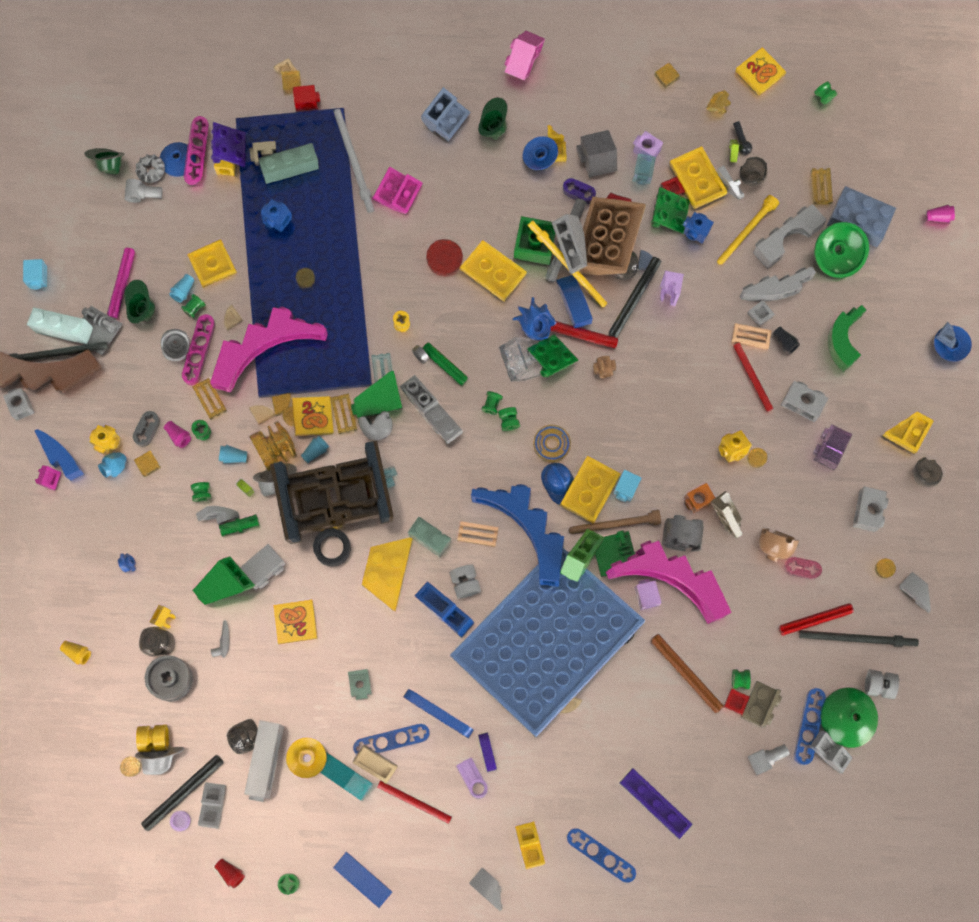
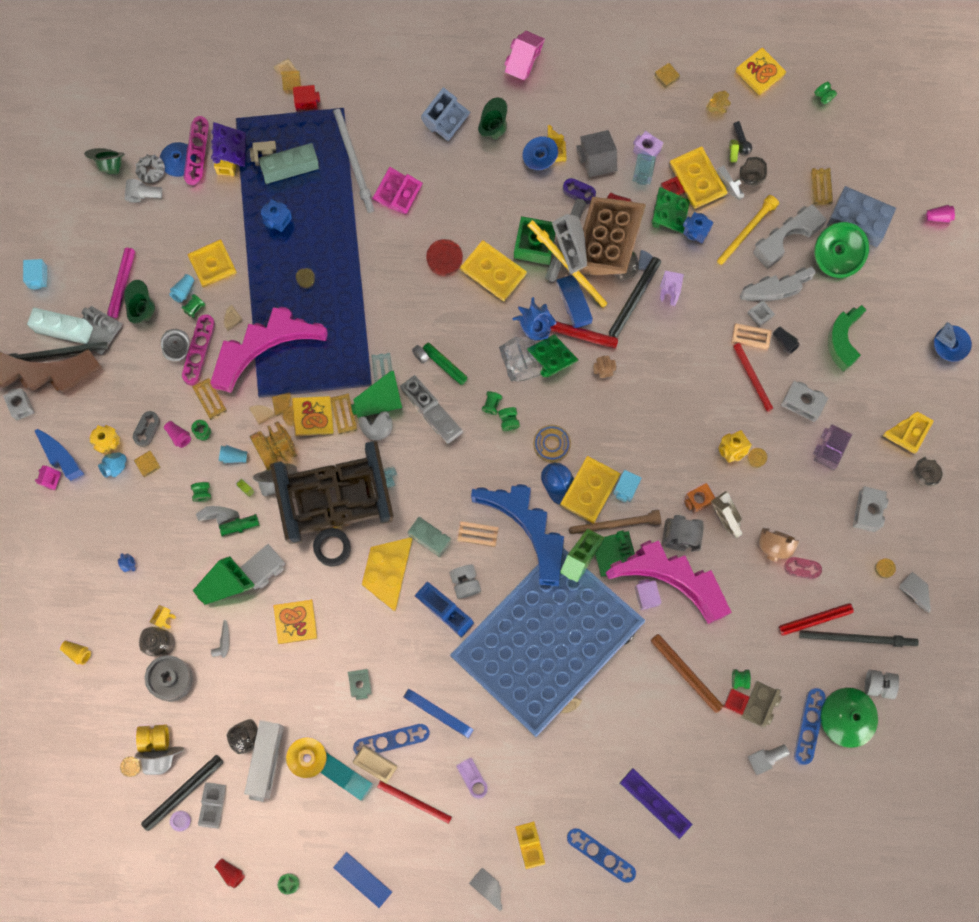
medium azure cone [301,436,329,464] -> none
yellow bush [393,310,410,332] -> none
dark purple beam [478,732,497,772] -> none
light grey slope [810,730,852,774] -> none

